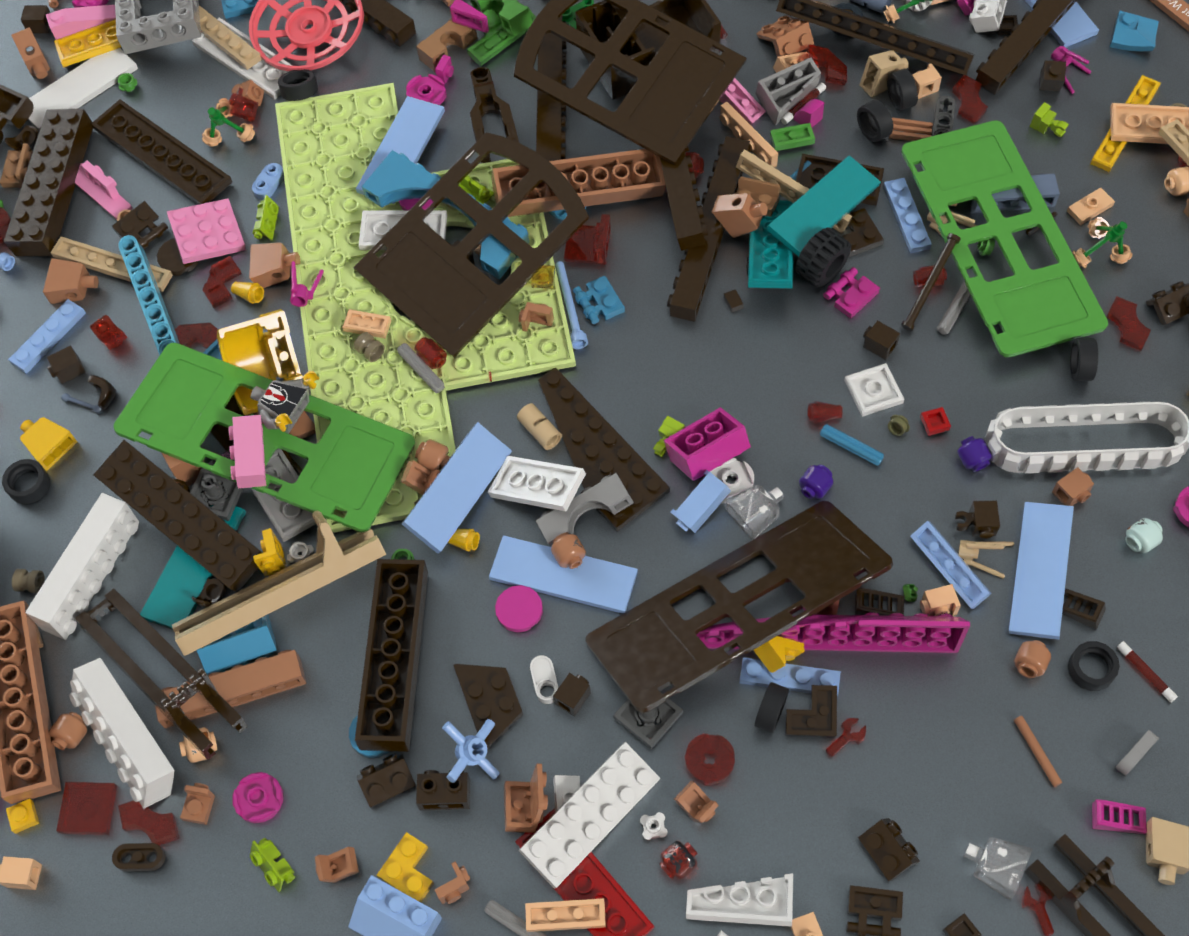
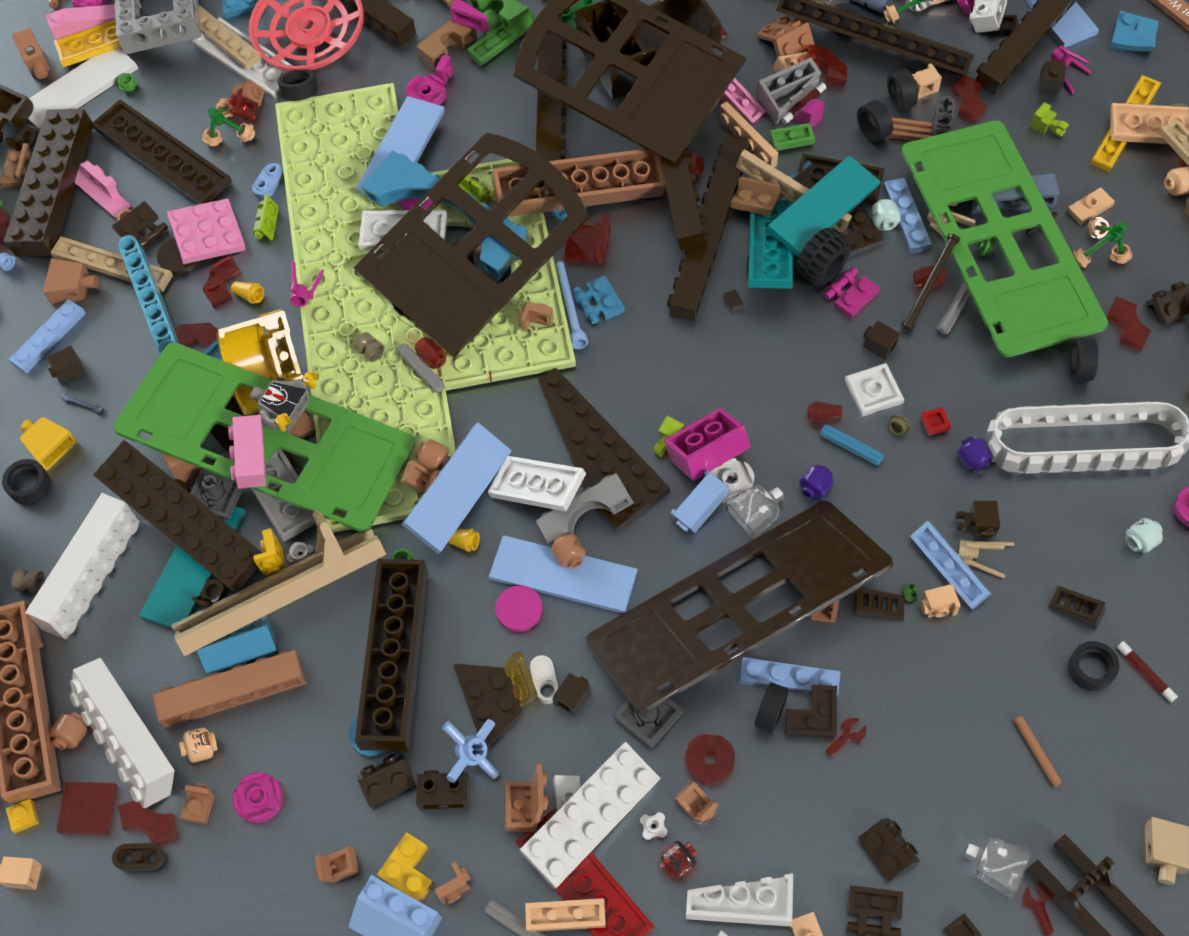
dark brown brick [21,5,51,33] -> none
dark brown piece [75,588,247,760] -> none
dark brown hair [88,375,116,410] -> none
clear red bracket [90,315,128,350] -> none
nougat torso [249,243,300,288] -> none
lime hinge [250,838,295,892] -> none
light nougat plate [342,309,392,339] -> none
dark brown piece [470,67,519,164] -> none
tan pin [517,403,562,450] -> none
clear yellow plate [531,265,555,289] -> none
dark pink wedge [697,613,970,653] -> none
nougat torso [712,193,768,238] -> none
yellow slope [754,636,805,673] -> none
tan torso [860,50,909,98] -> none
light blue tile [1009,502,1074,640] -> none
nougat head [1014,640,1051,678] -> none
nougat brick [1052,467,1094,506] -> none
dark pink slope [1092,799,1147,835] -> none
light grey piece [1115,730,1159,776] -> none
none -> clear yellow plate [505,651,538,707]
none -> light aqua head [870,199,901,231]

